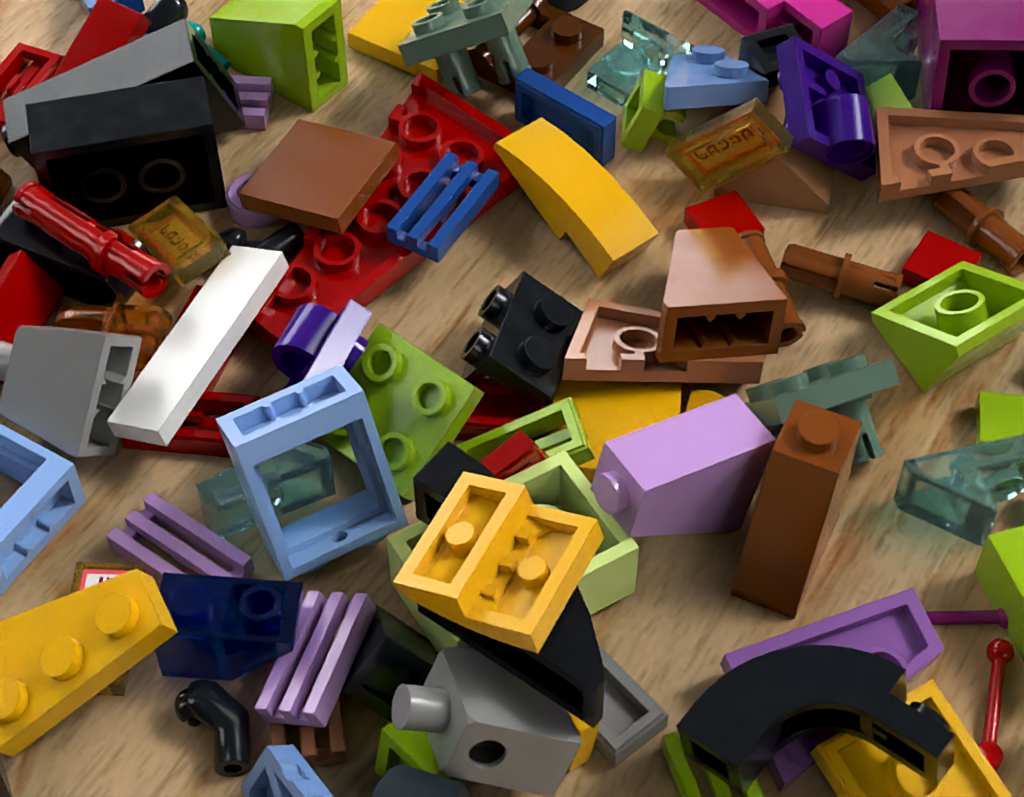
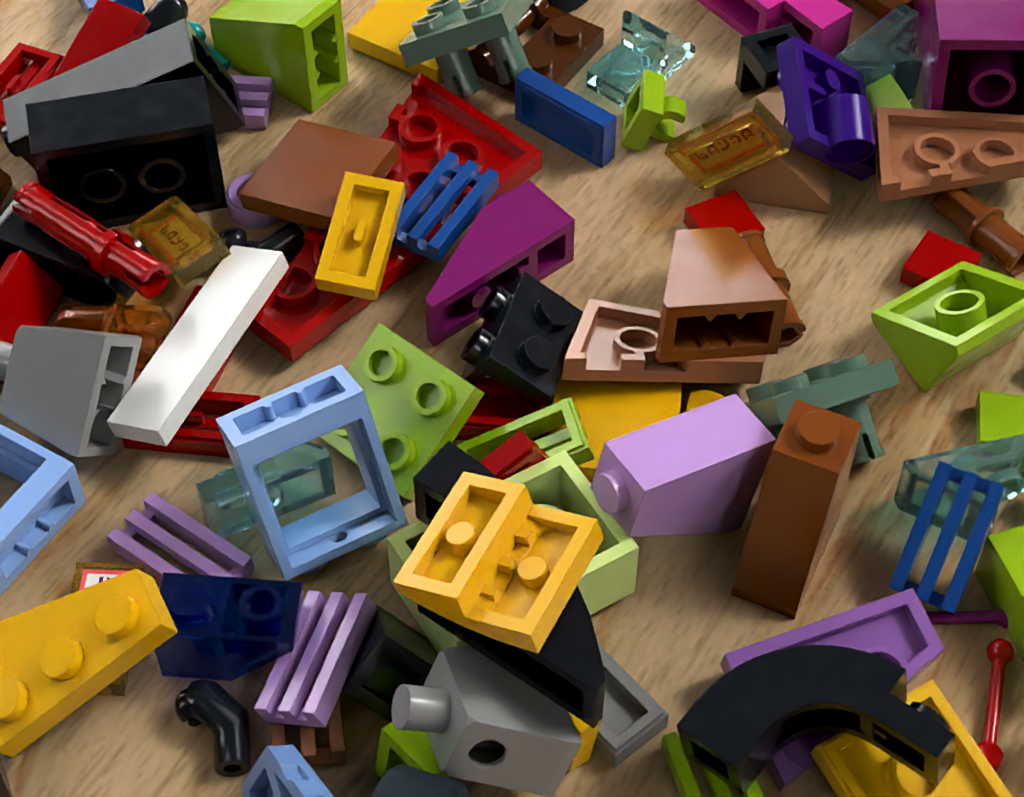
dark purple plate [271,299,372,459] -> none
yellow slope [493,117,659,279] -> none
medium blue wing [663,45,769,110] -> none
dark orange axle [780,243,903,307] -> none
none -> yellow plate [314,171,406,301]
none -> magenta slope [425,180,575,347]
none -> blue tile [888,460,1006,614]

